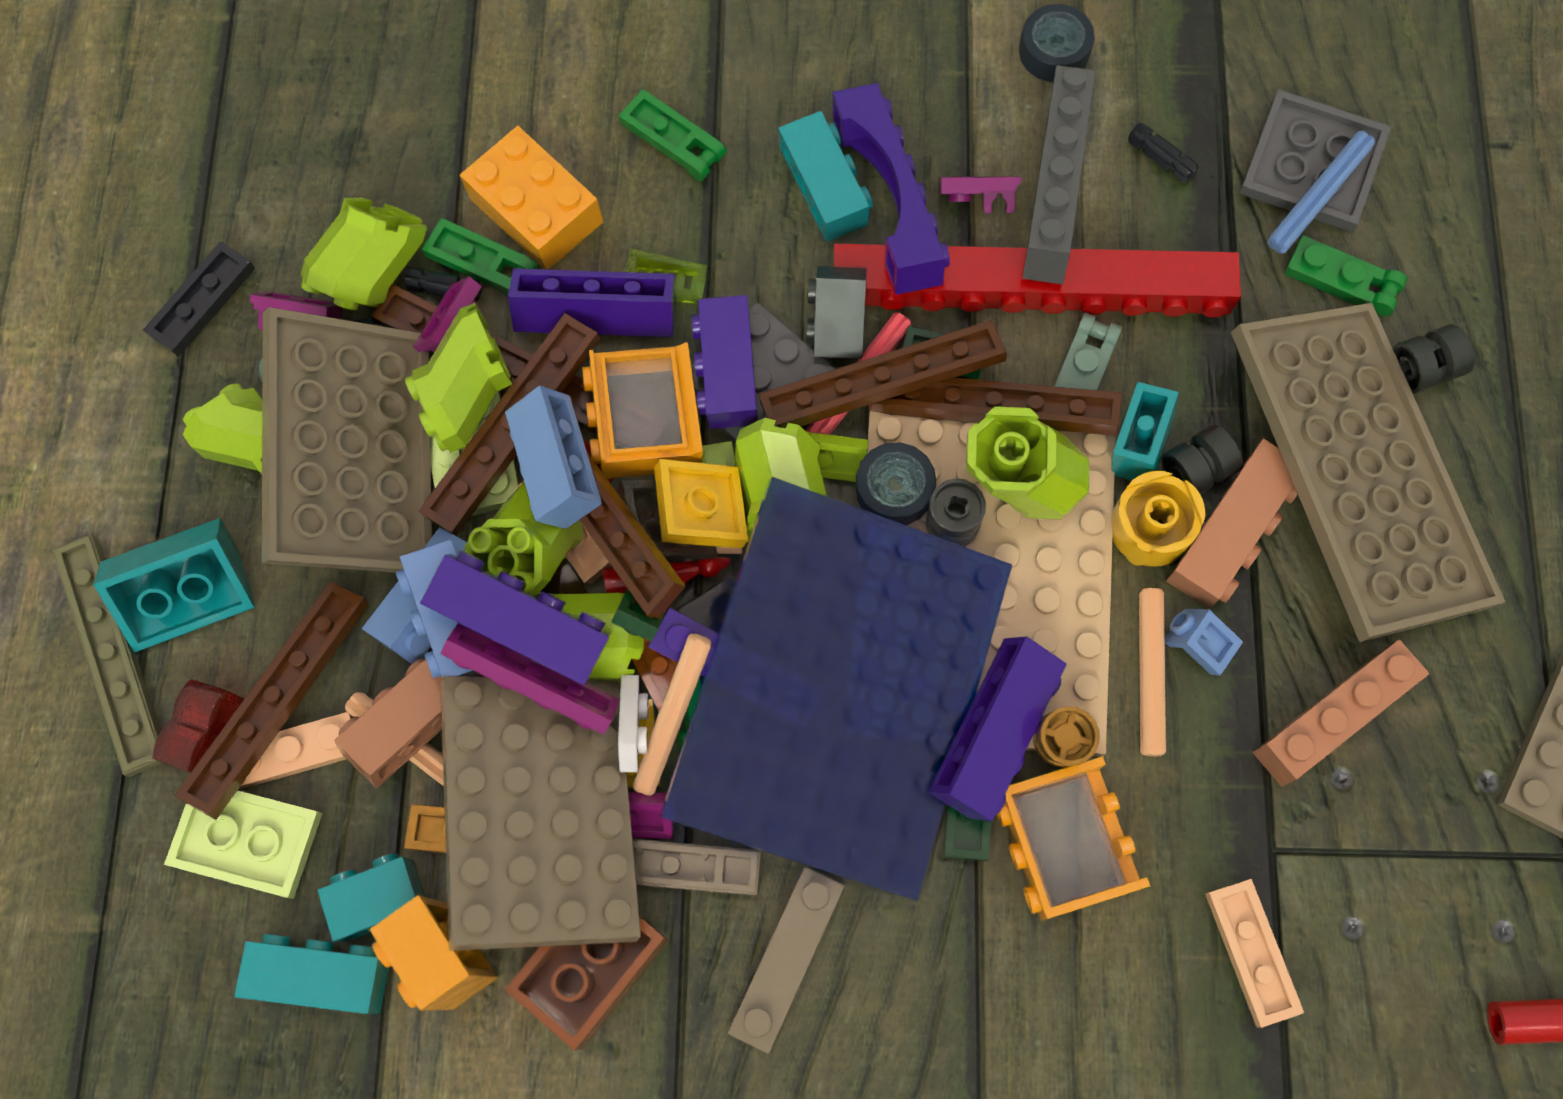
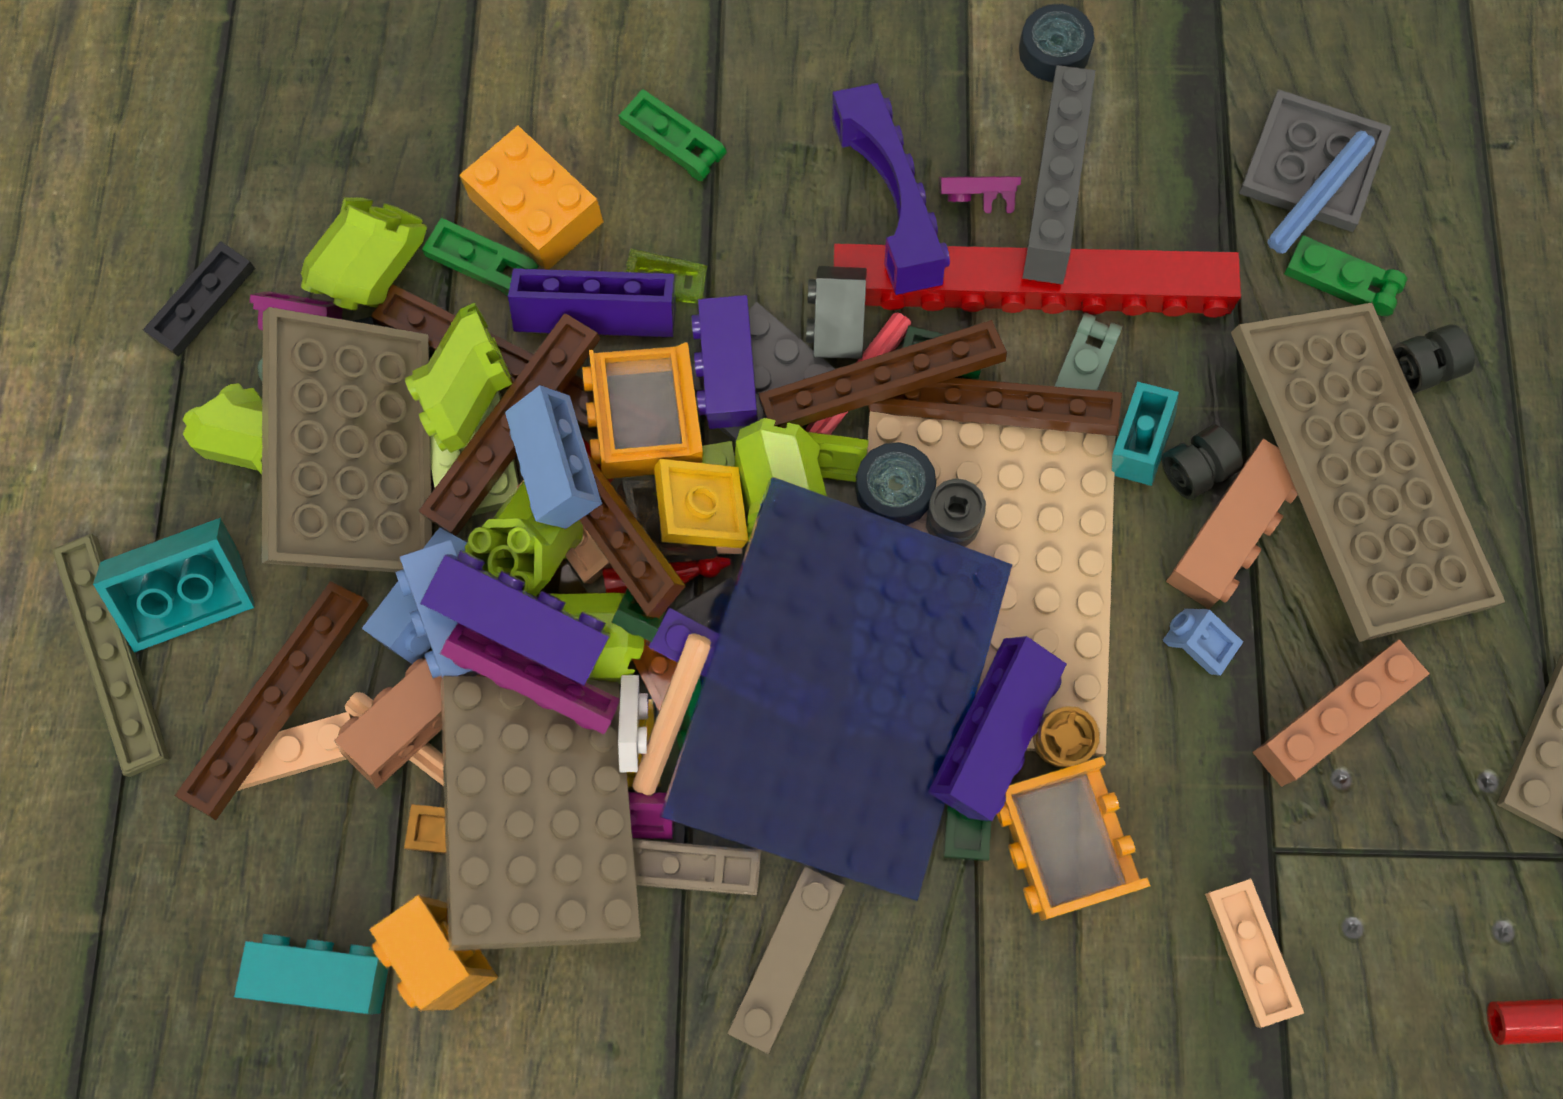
clear red brick [152,679,244,773] -> none
yellowish green plate [164,790,322,899] -> none
teal brick [317,853,425,943] -> none
black axle [404,267,482,302] -> none
magenta plate [413,276,482,353] -> none
dark orange brick [505,914,669,1051] -> none
teal brick [778,111,873,242] -> none
lime brick [966,407,1089,520] -> none
yellow brick [1111,471,1205,567] -> none
black axle [1128,122,1199,183] -> none
light nougat axle [1139,588,1166,757] -> none

